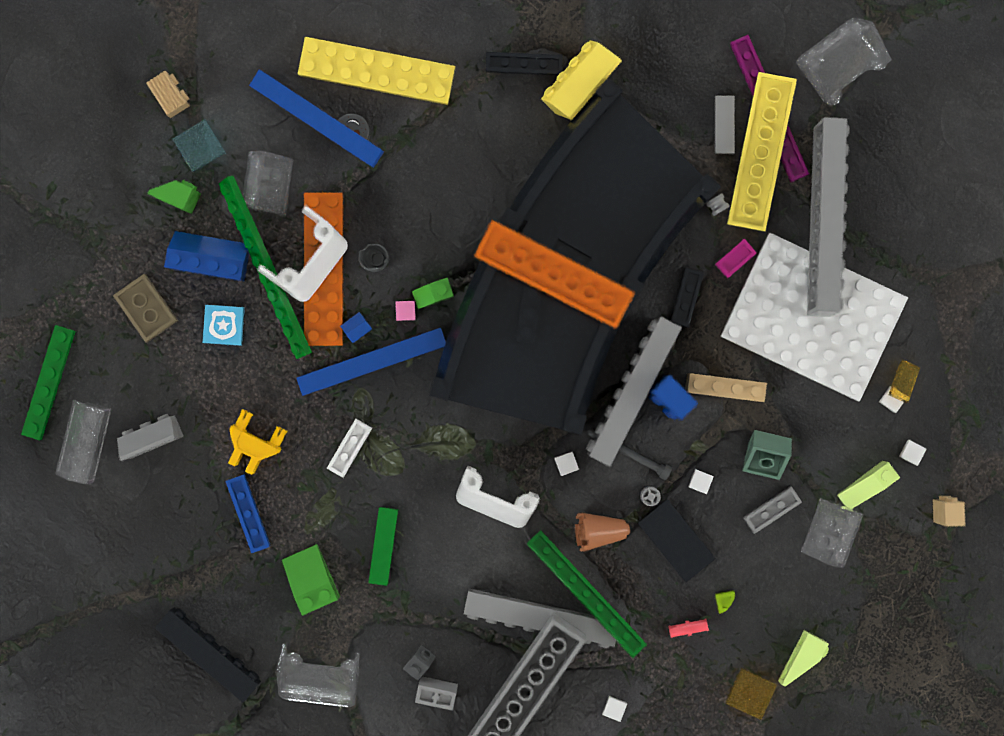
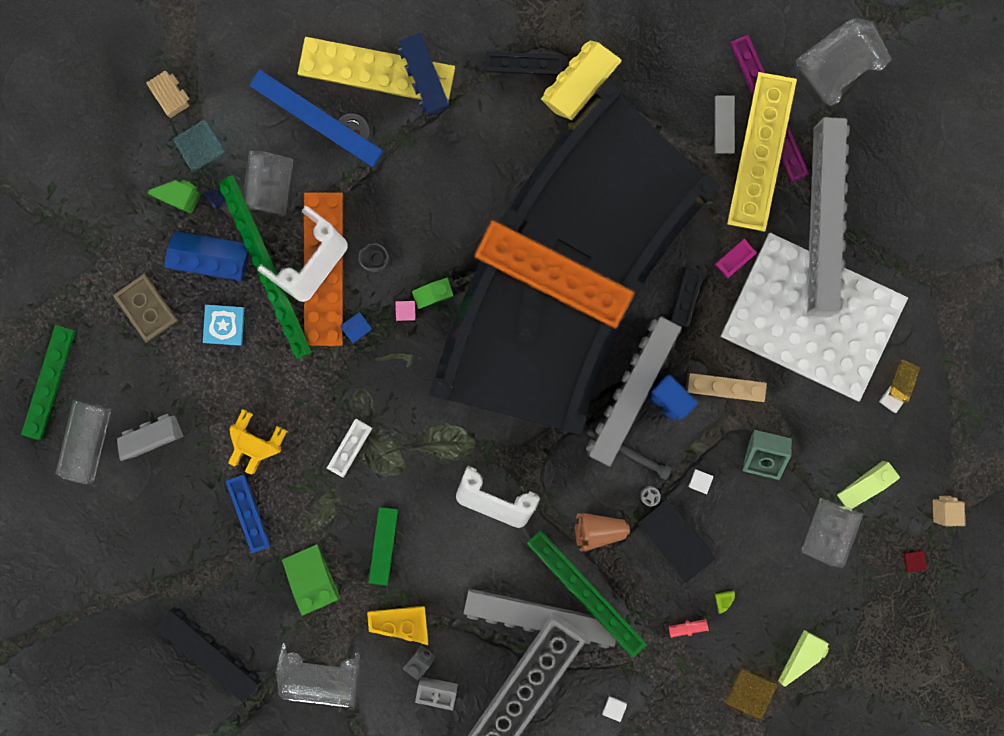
blue tile [296,328,446,396] -> none
white tile [554,451,579,476] -> none
light grey wheel [706,194,730,216] -> none
light grey tile [743,486,802,534] -> none
white tile [899,440,926,466] -> none
none -> clear blue tile [203,190,226,209]
none -> yellow wing [367,606,429,645]
none -> dark blue brick [397,32,450,116]
none -> dark red tile [903,550,927,573]

